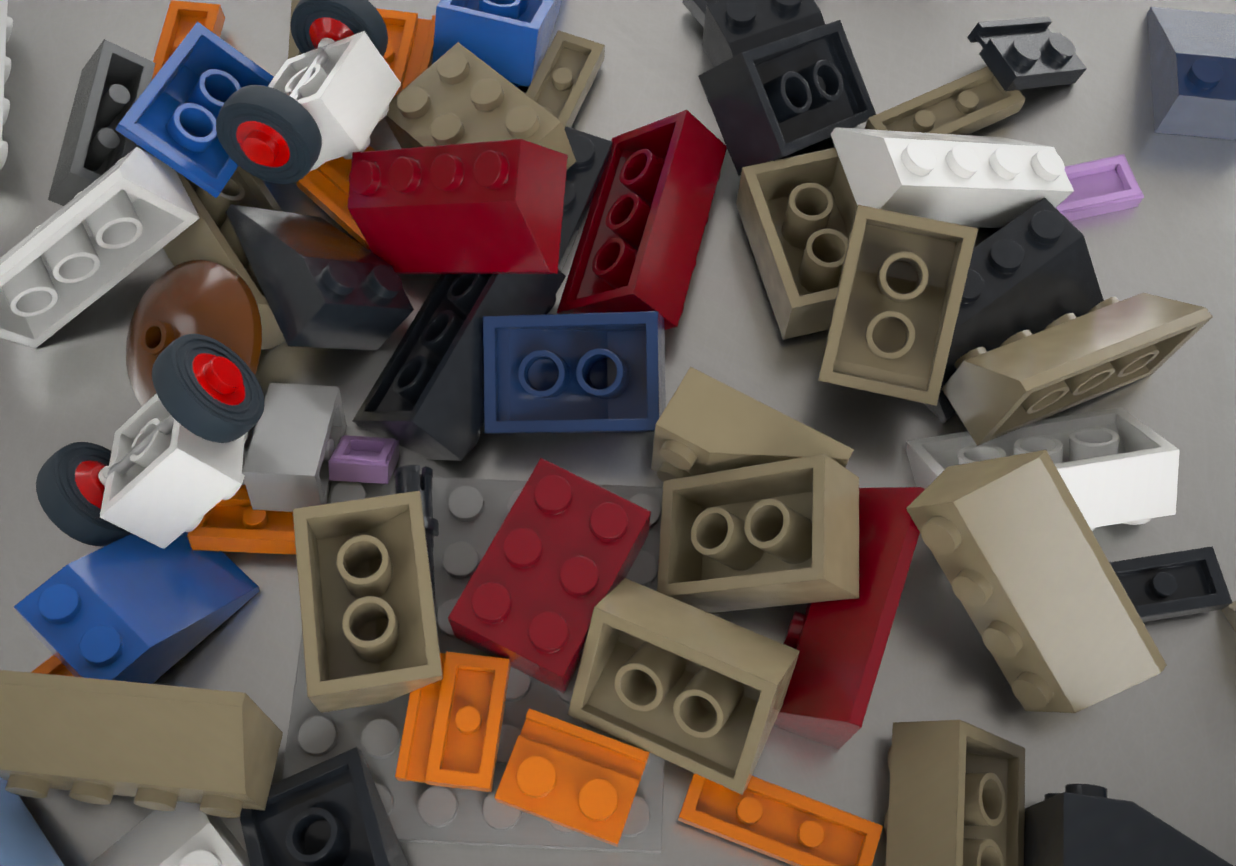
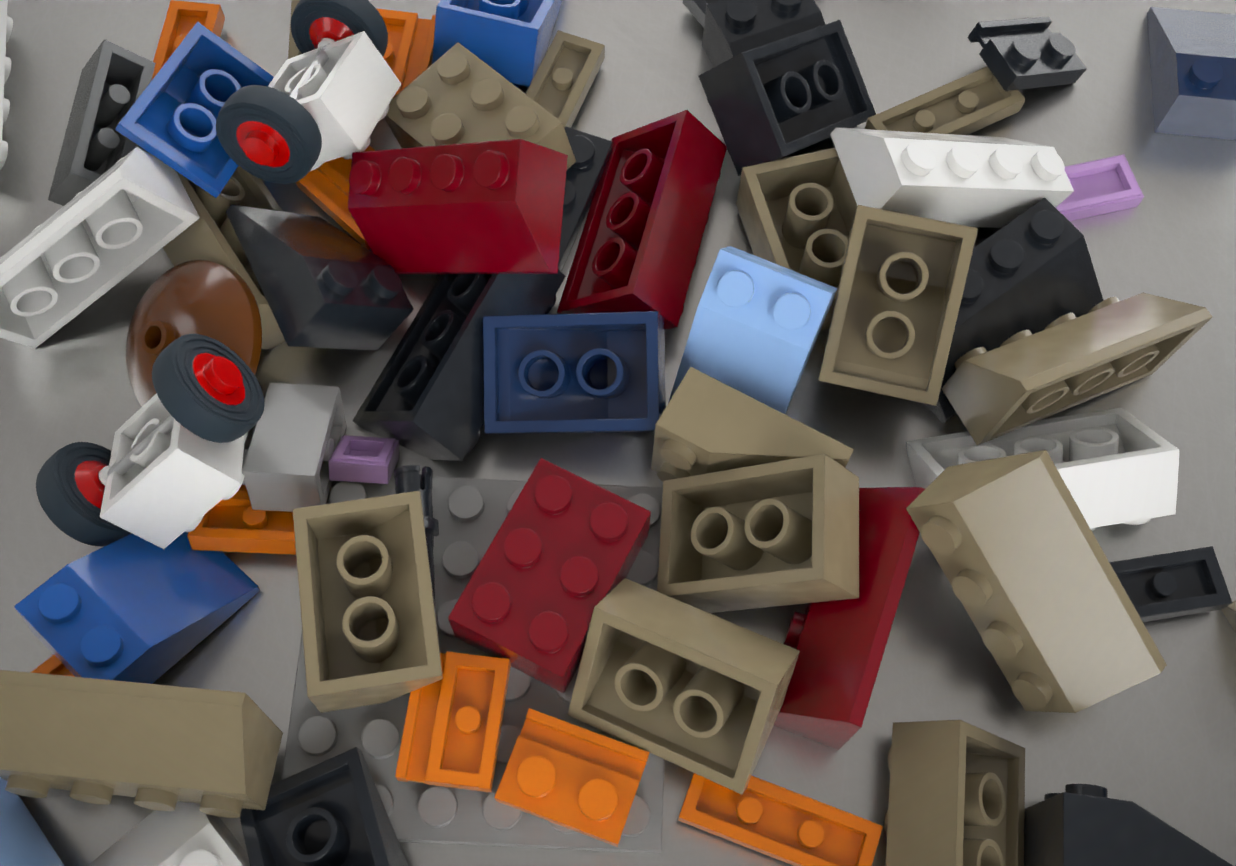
none -> light blue slope [668,246,838,415]

